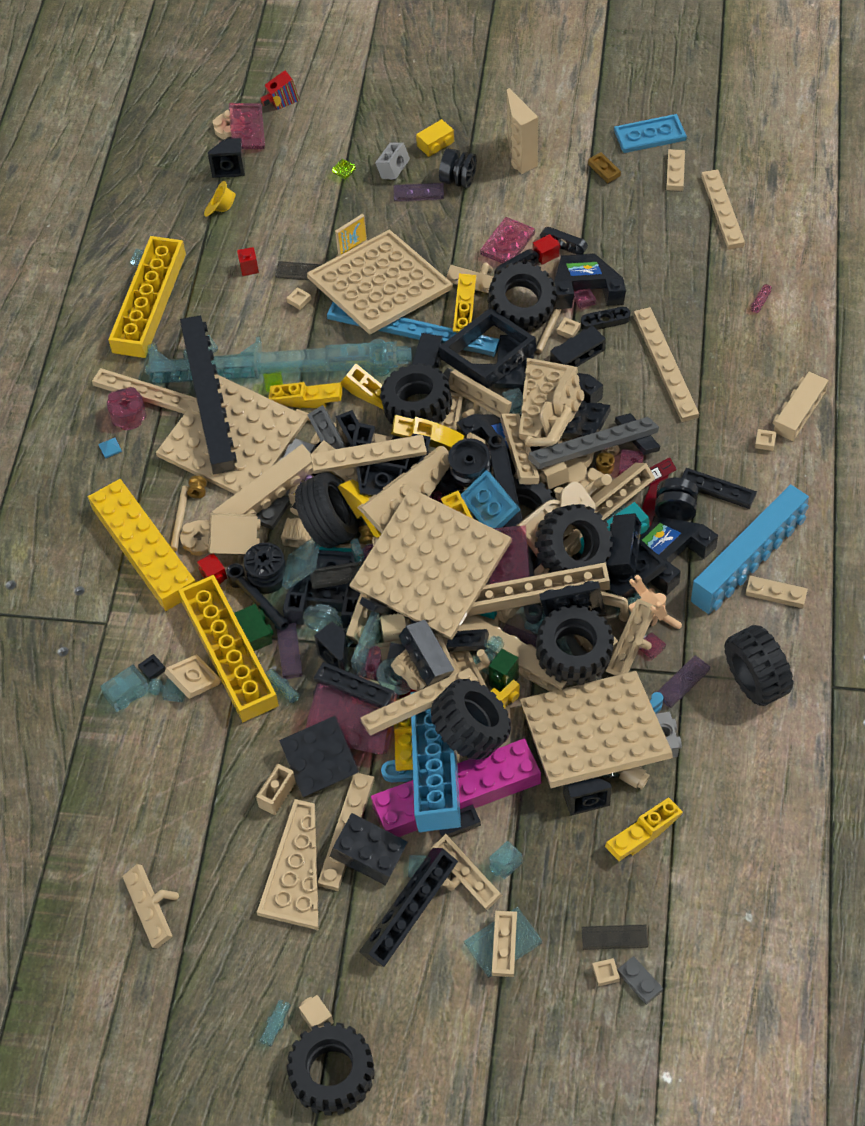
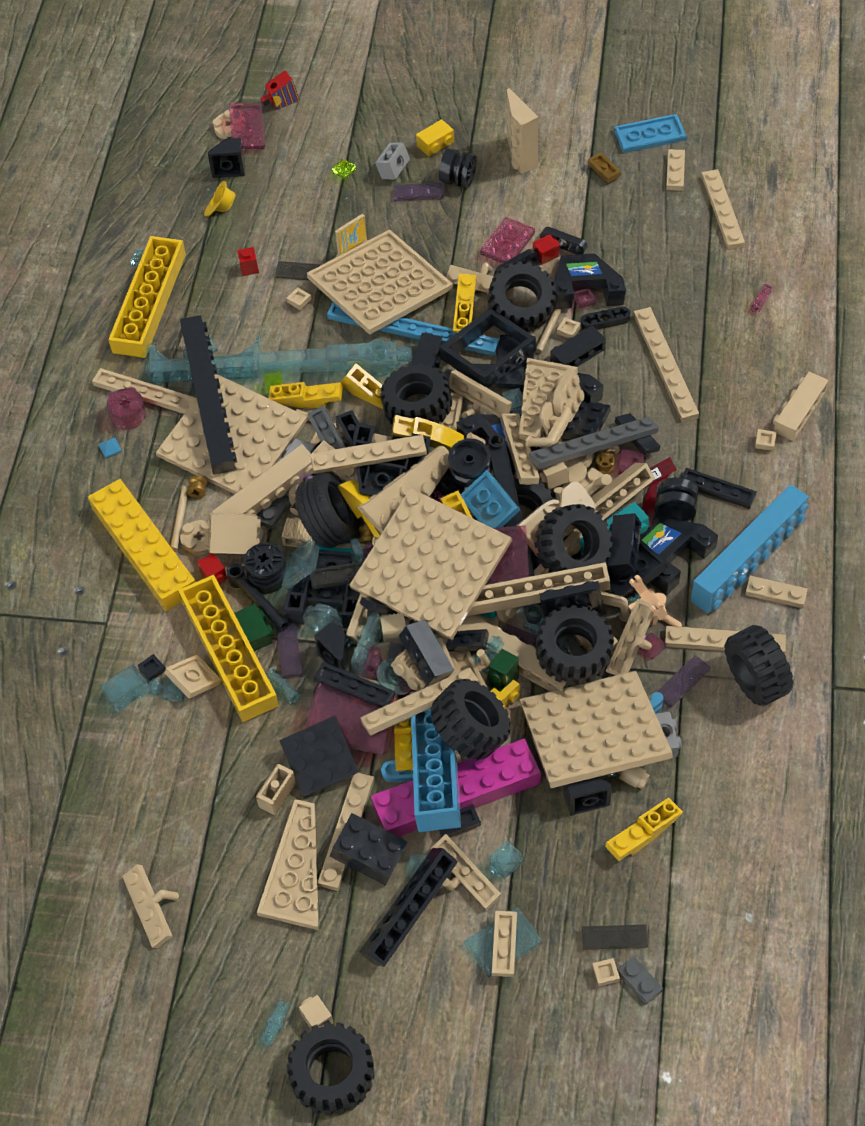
none -> tan plate [665,626,786,654]

